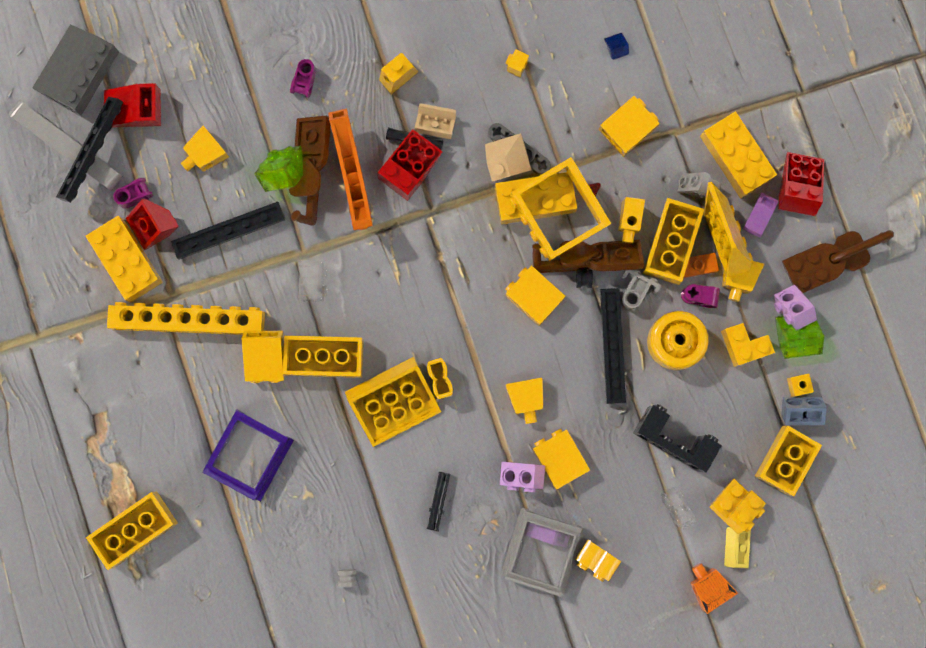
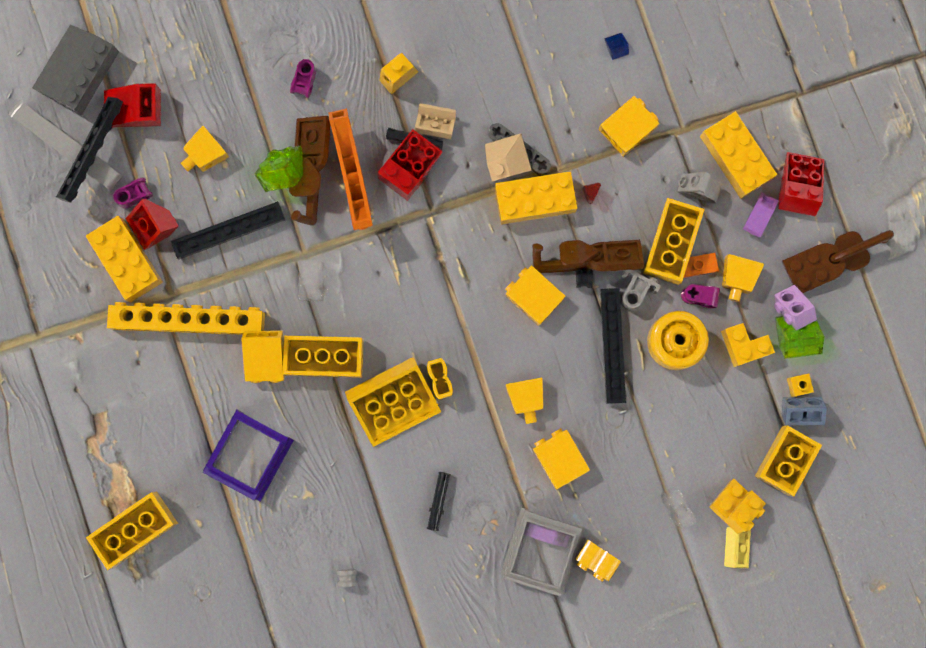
lavender brick [500,462,545,492] -> none
yellow plate [505,49,529,77] -> none
yellow window [510,157,611,261] -> none
yellow torso [618,197,645,243] -> none
black plate [633,404,722,473] -> none
orange torso [691,563,738,614] -> none
yellow slope [704,182,753,277] -> none

